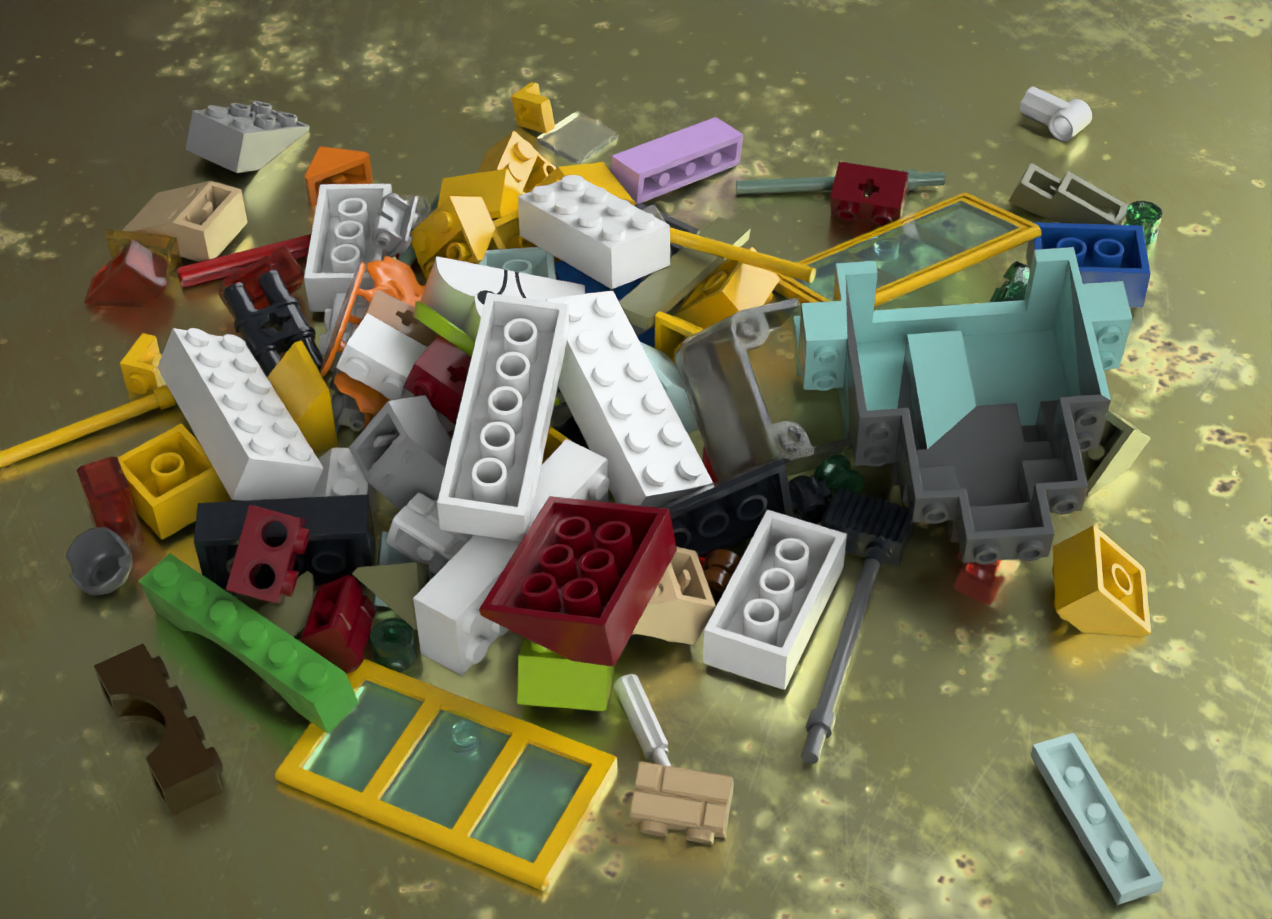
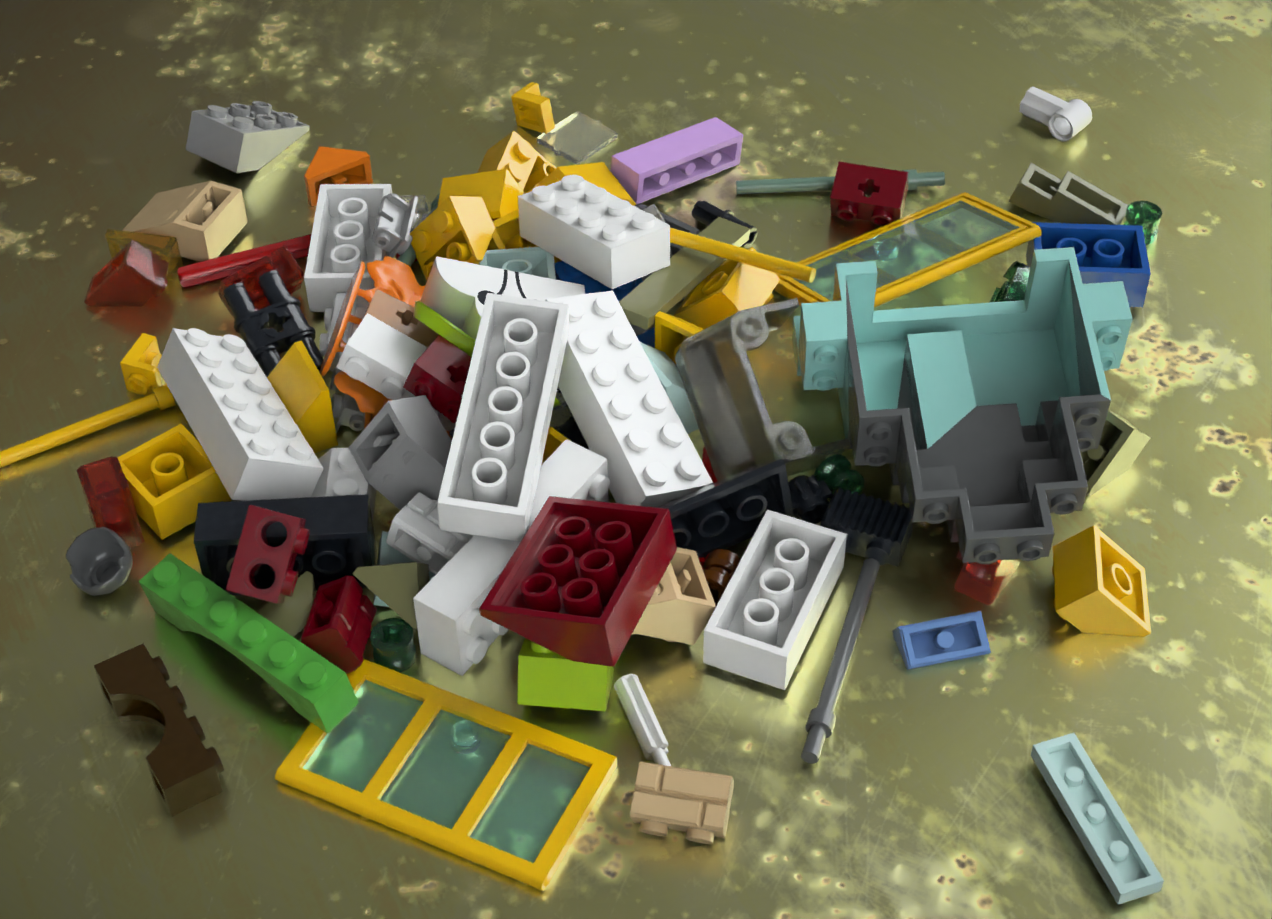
none -> black axle [692,201,758,248]
none -> medium blue slope [892,611,991,670]

